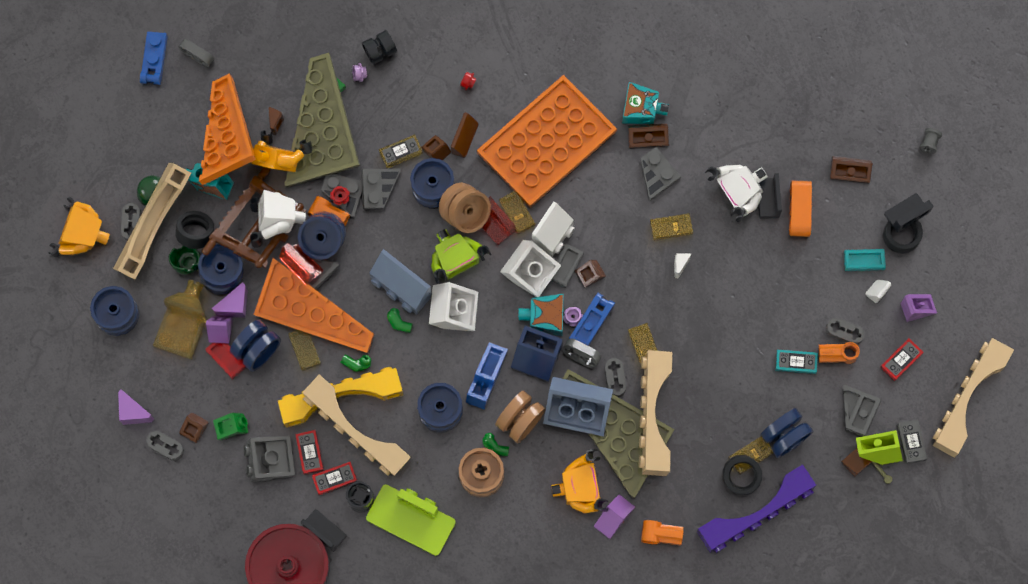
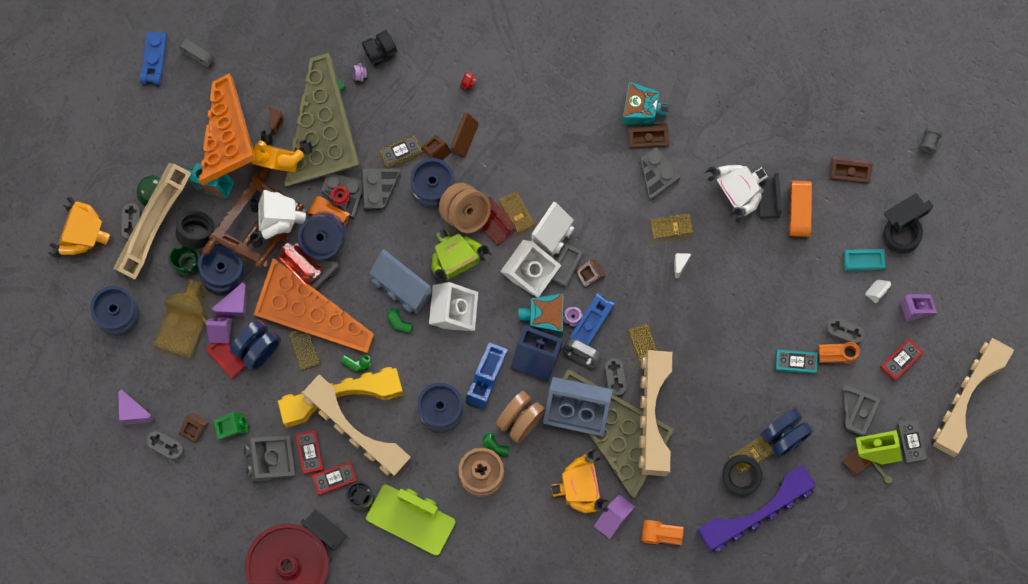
orange plate [477,75,617,208] -> none

